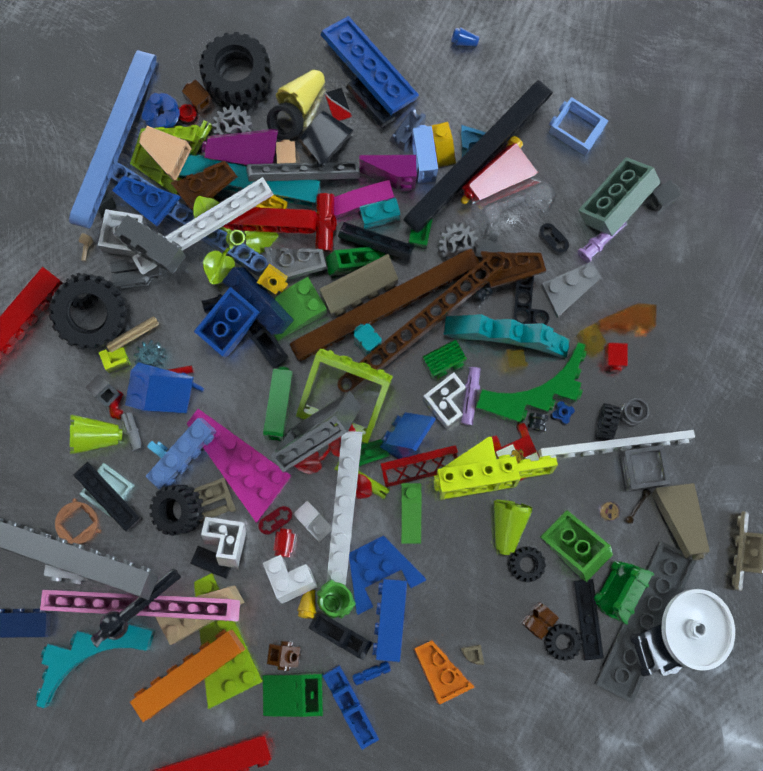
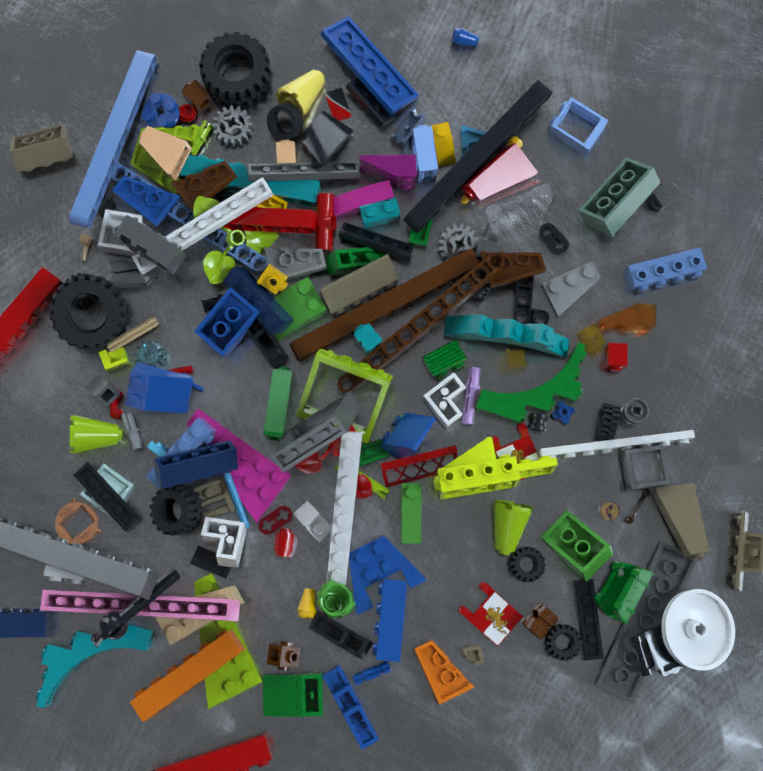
magenta slope [202,129,278,165] -> none
white brick [263,555,318,604] -> none
lavender pin [577,222,627,263] -> none
none -> dark tan slope [10,123,73,172]
none -> dark blue brick [154,440,238,489]
none -> dark azure bar [222,473,250,528]
none -> flag [458,581,523,646]
none -> medium blue brick [625,247,707,293]

